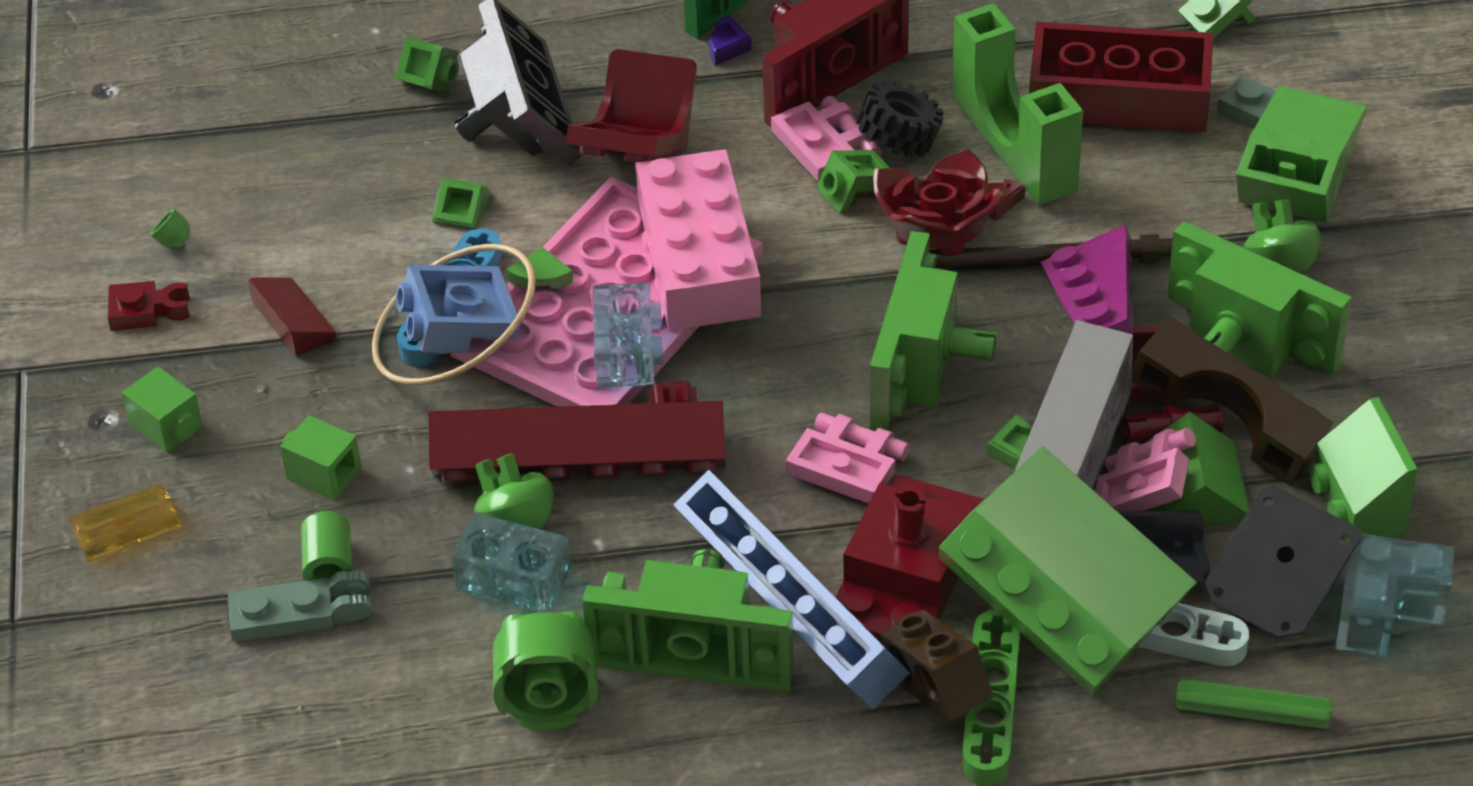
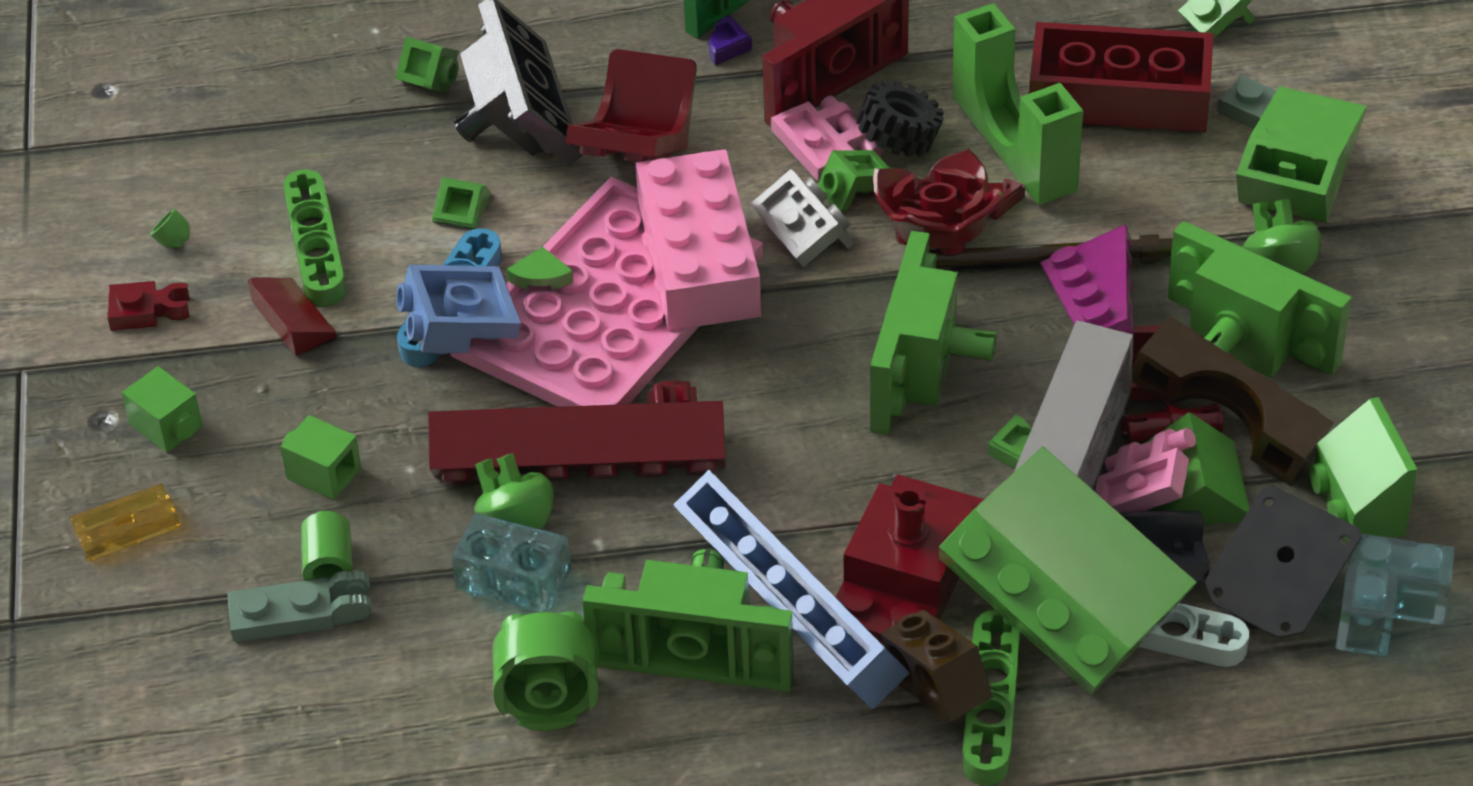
tan piece [372,244,536,385] -> none
clear light blue brick [593,283,663,388] -> none
bright pink plate [785,412,910,504] -> none
bright green axle [1175,679,1332,729] -> none
none -> bright green beam [283,169,346,307]
none -> light grey bracket [750,169,855,267]

